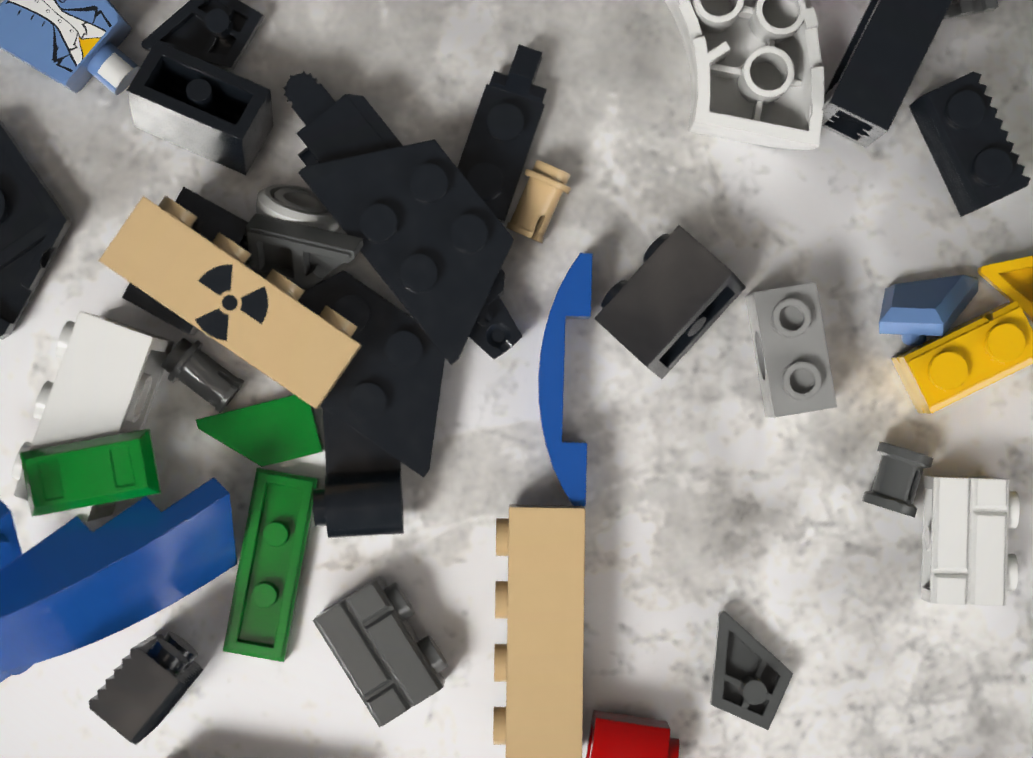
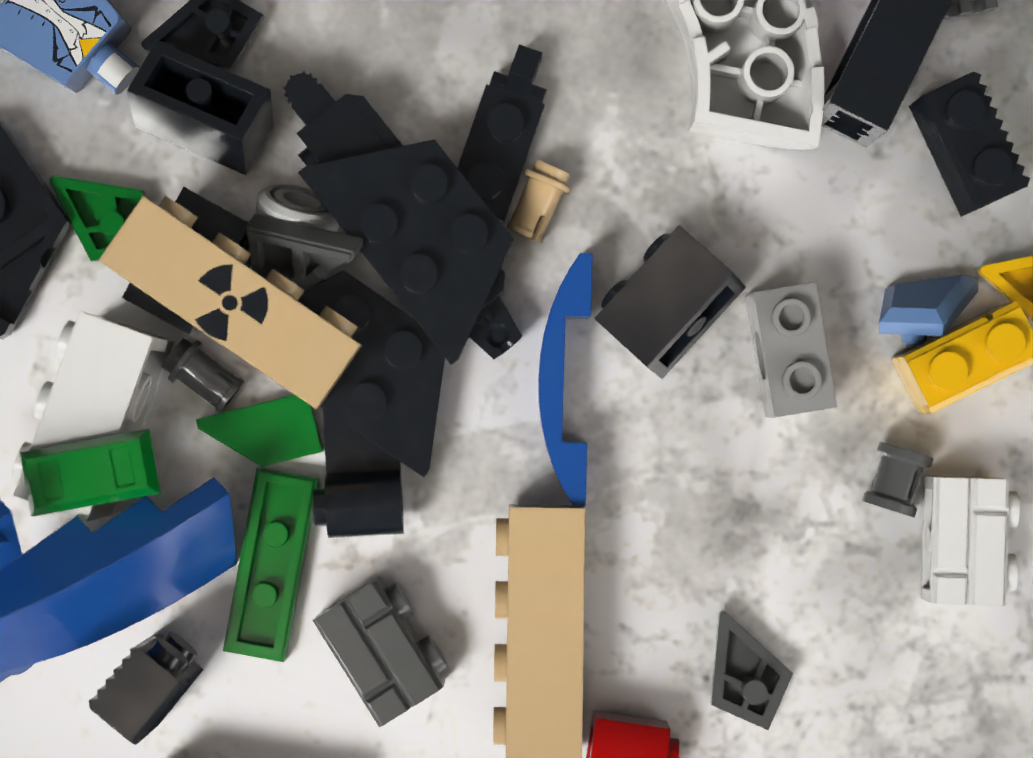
none -> green piece [49,176,146,262]

